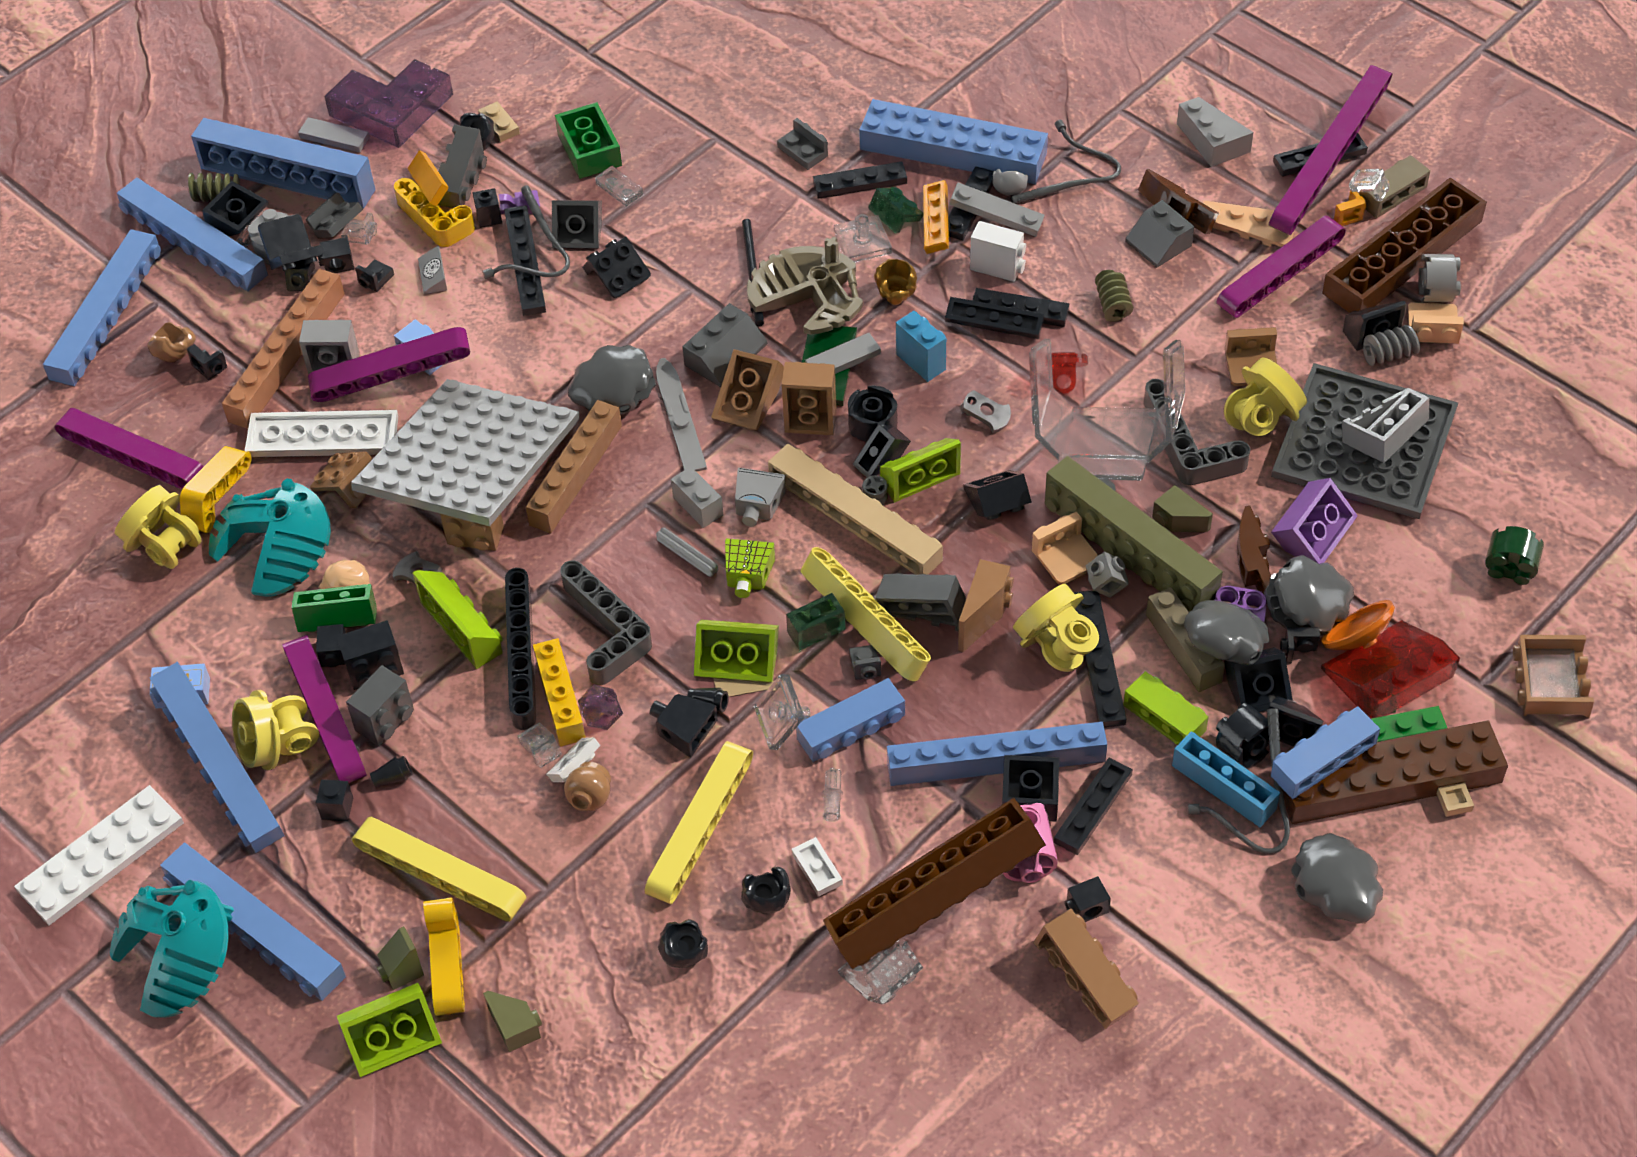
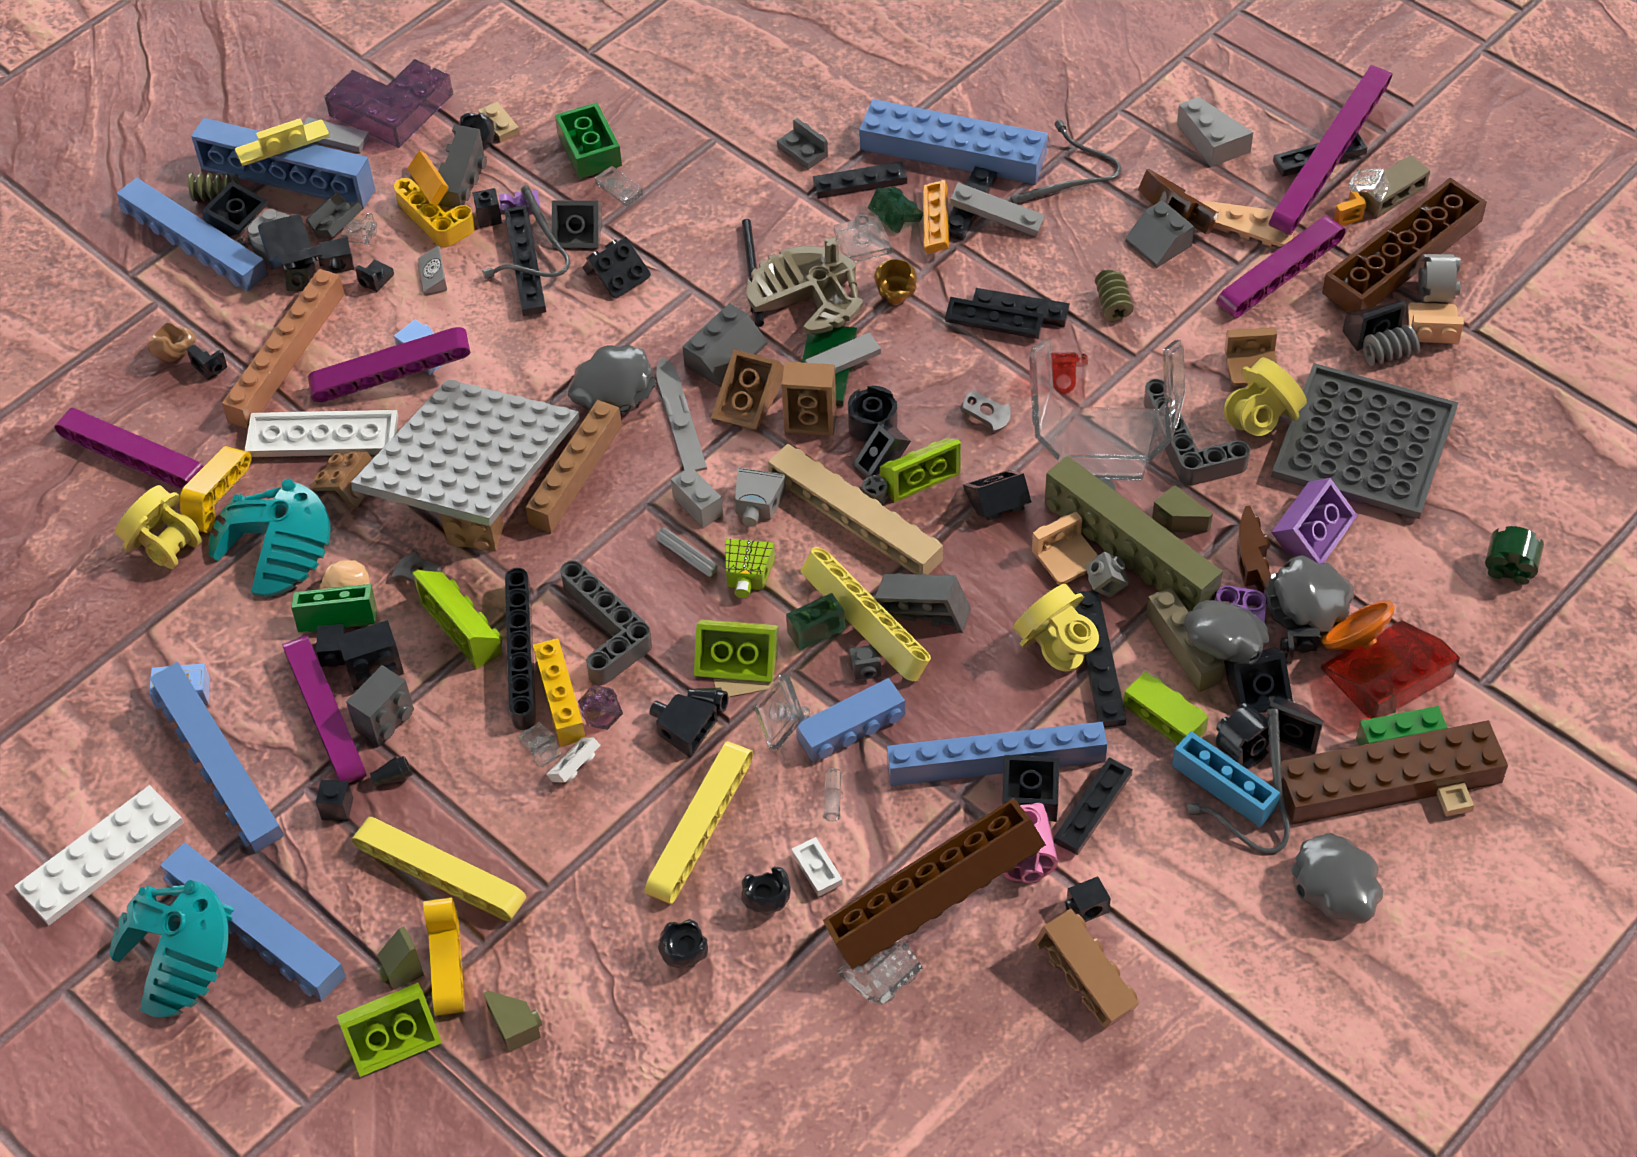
medium blue brick [43,229,161,386] -> none
light yellow piece [232,690,319,770] -> none
light grey brick [299,320,360,374] -> none
medium nougat piece [564,762,611,811] -> none
dark azure brick [896,310,947,382] -> none
medium nougat slope [958,559,1014,652] -> none
white brick [970,221,1026,282] -> none
light grey hair [993,169,1028,196] -> none
medium blue brick [1271,706,1380,799] -> none
light grey wedge [1342,388,1429,463] -> none
window [1513,635,1594,719] -> none
none -> light yellow bracket [235,118,330,166]

